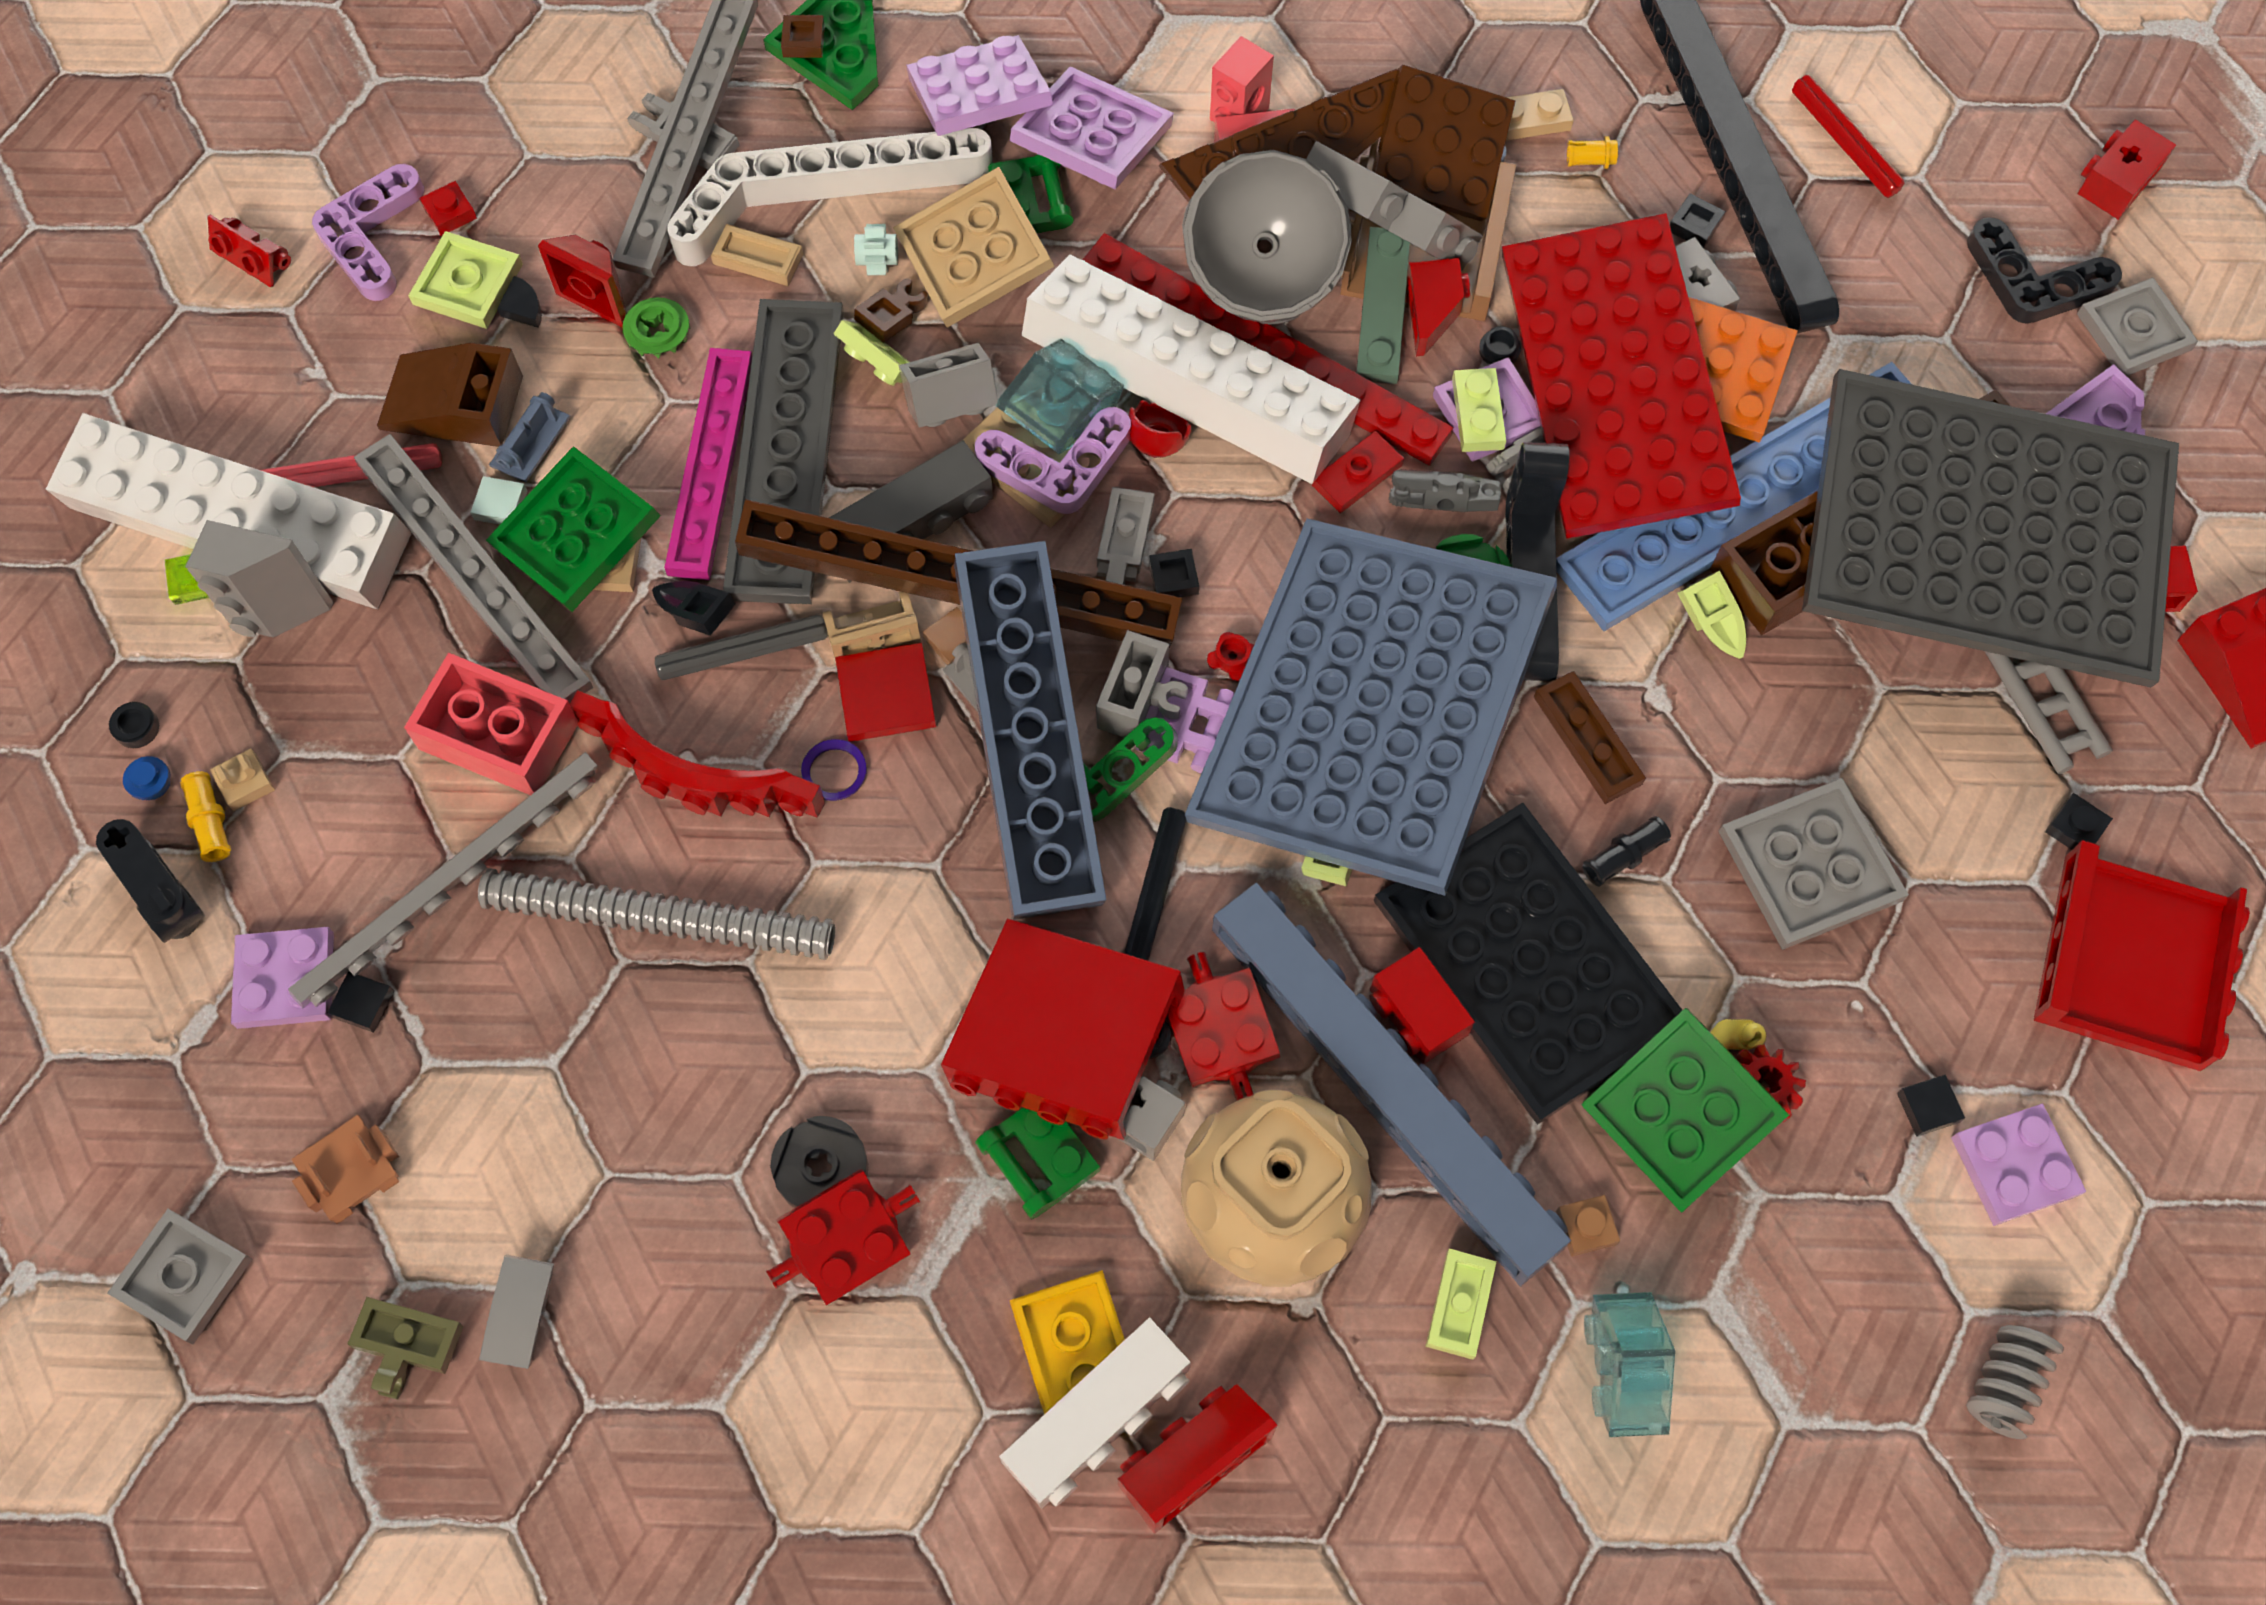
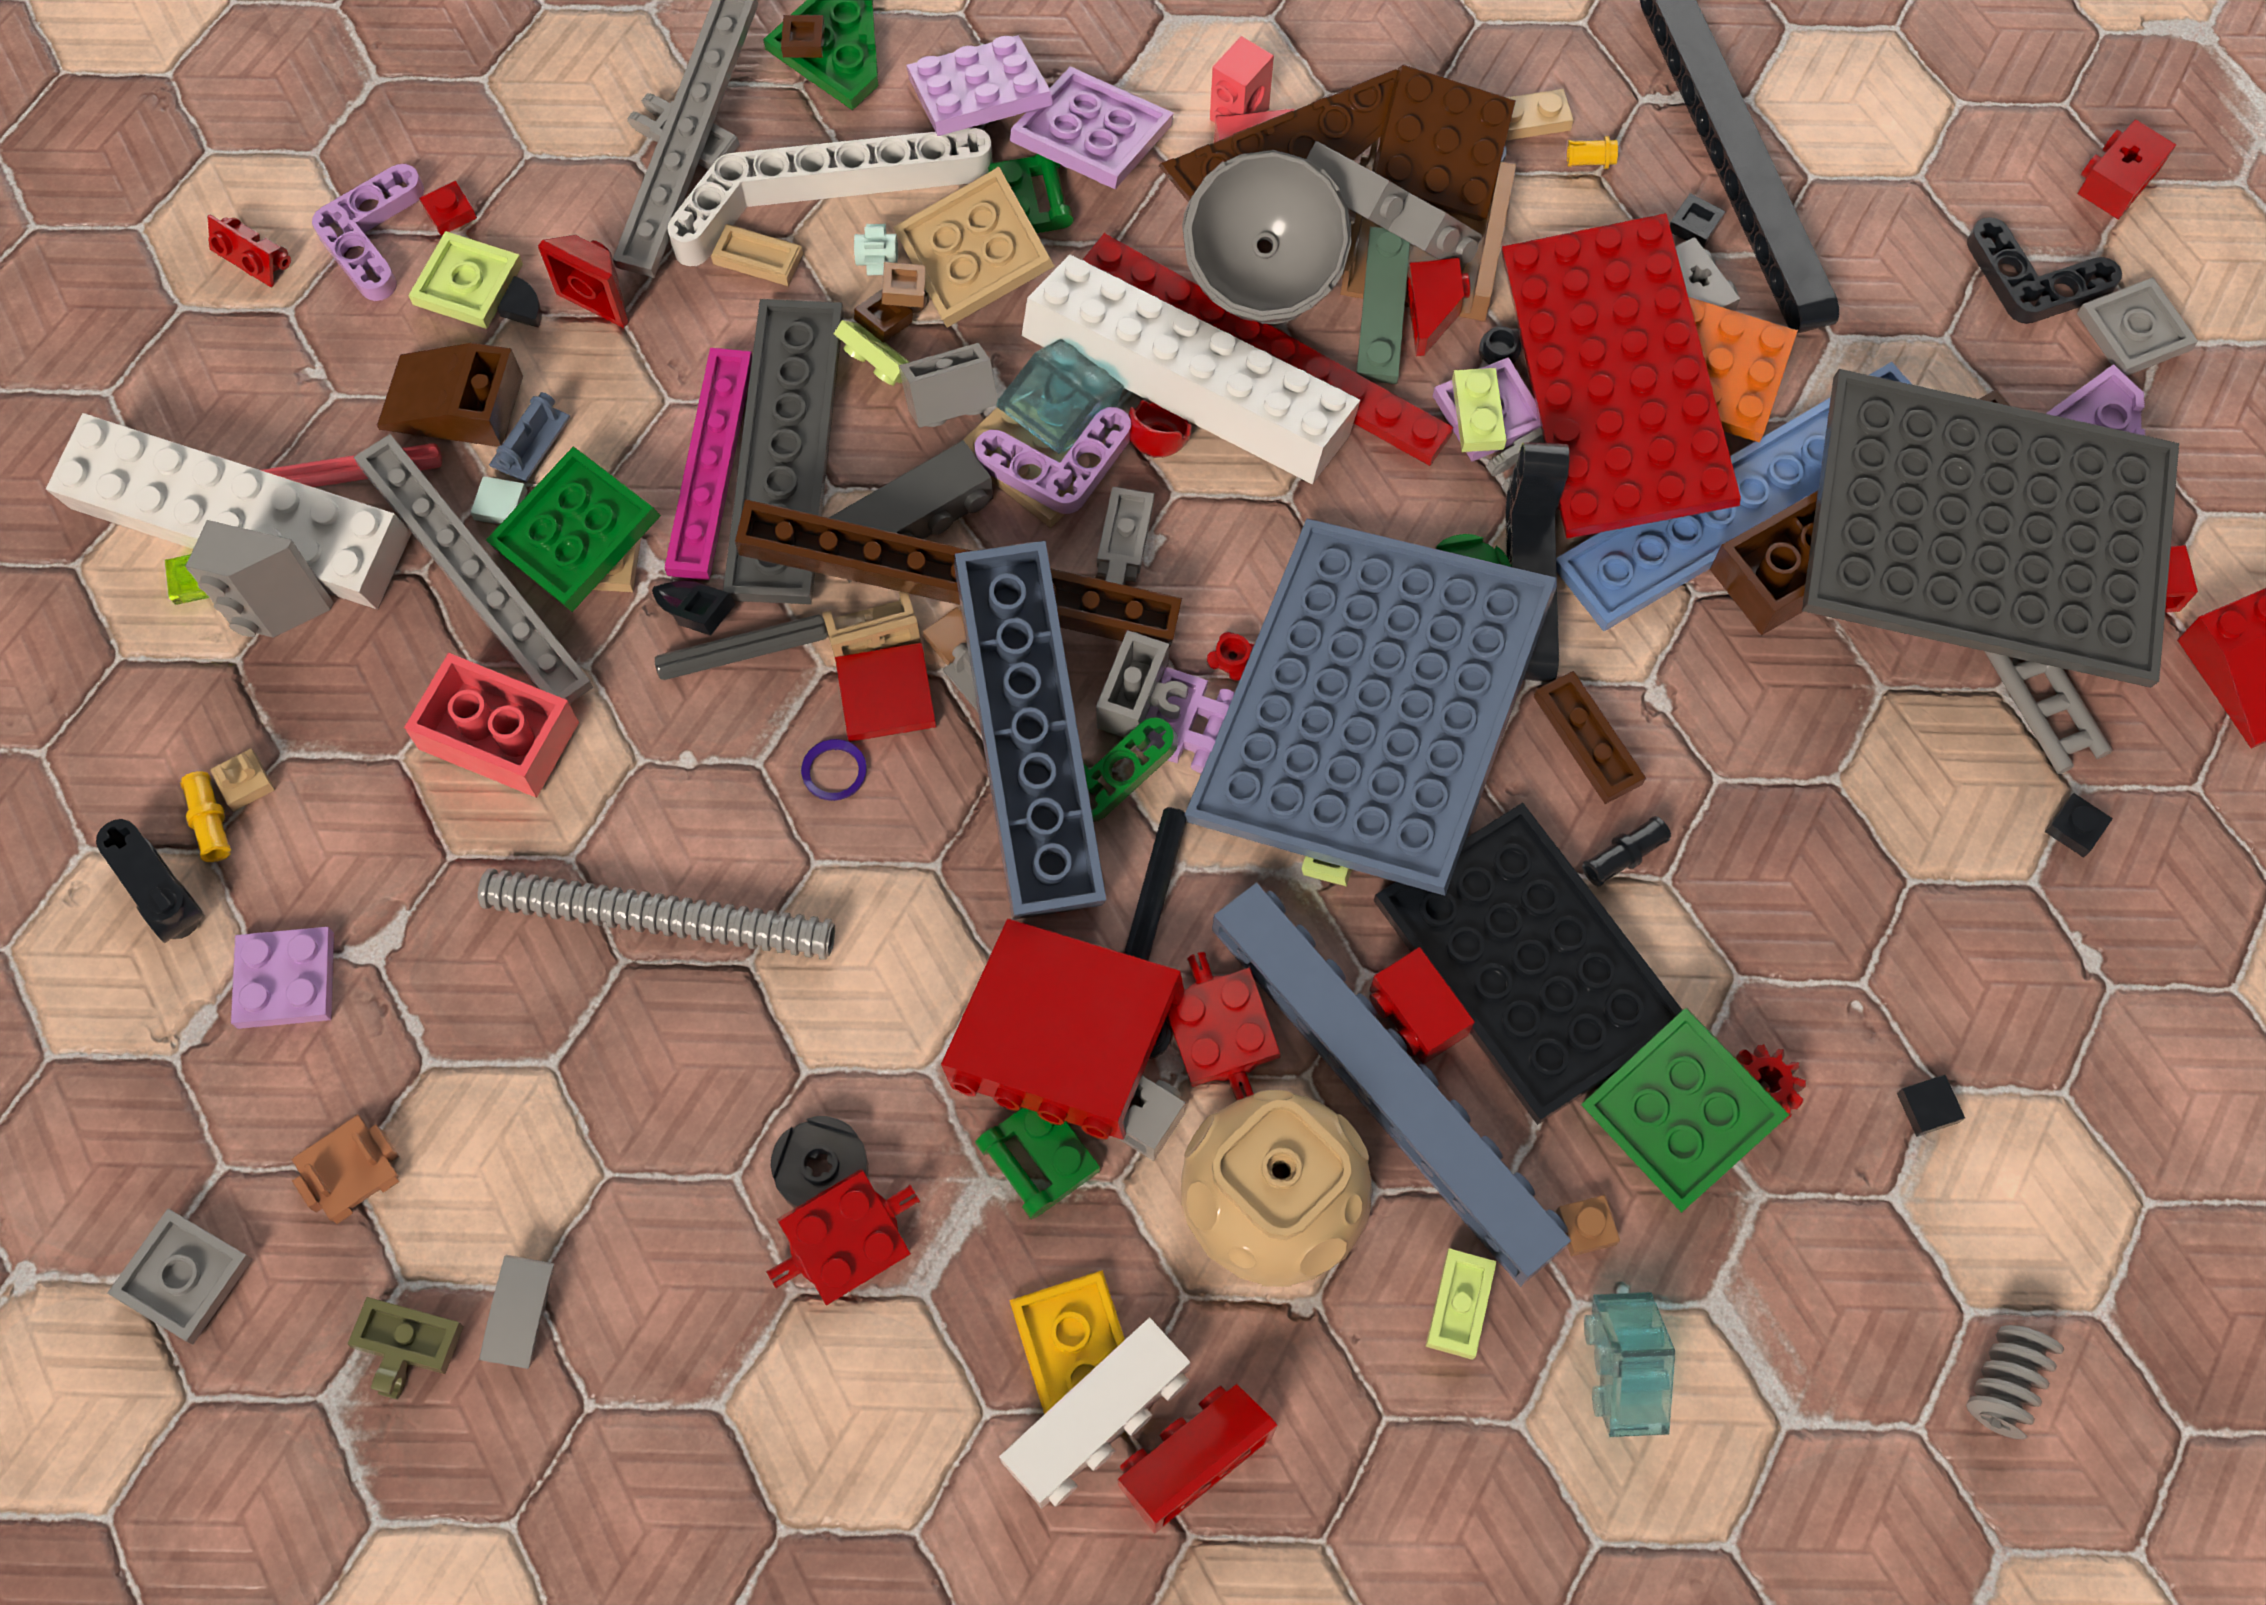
black tile [109,702,160,749] -> none
blue plate [123,756,171,800] -> none
light grey plate [288,752,597,1009] -> none
black tile [327,971,394,1033] -> none
red piece [570,690,825,818] -> none
bright green gear [623,297,690,359] -> none
black plate [1149,549,1200,597] -> none
red plate [1312,431,1404,514] -> none
dark grey hinge [1388,469,1501,513] -> none
yellowish green plate [1677,571,1746,659] -> none
light yellow arm [1711,1019,1767,1050] -> none
light grey plate [1718,778,1909,950] -> none
red axle [1792,75,1905,198] -> none
lavender plate [1951,1103,2087,1226] -> none
red panel [2033,840,2250,1071] -> none
none -> medium nougat plate [882,262,925,308]

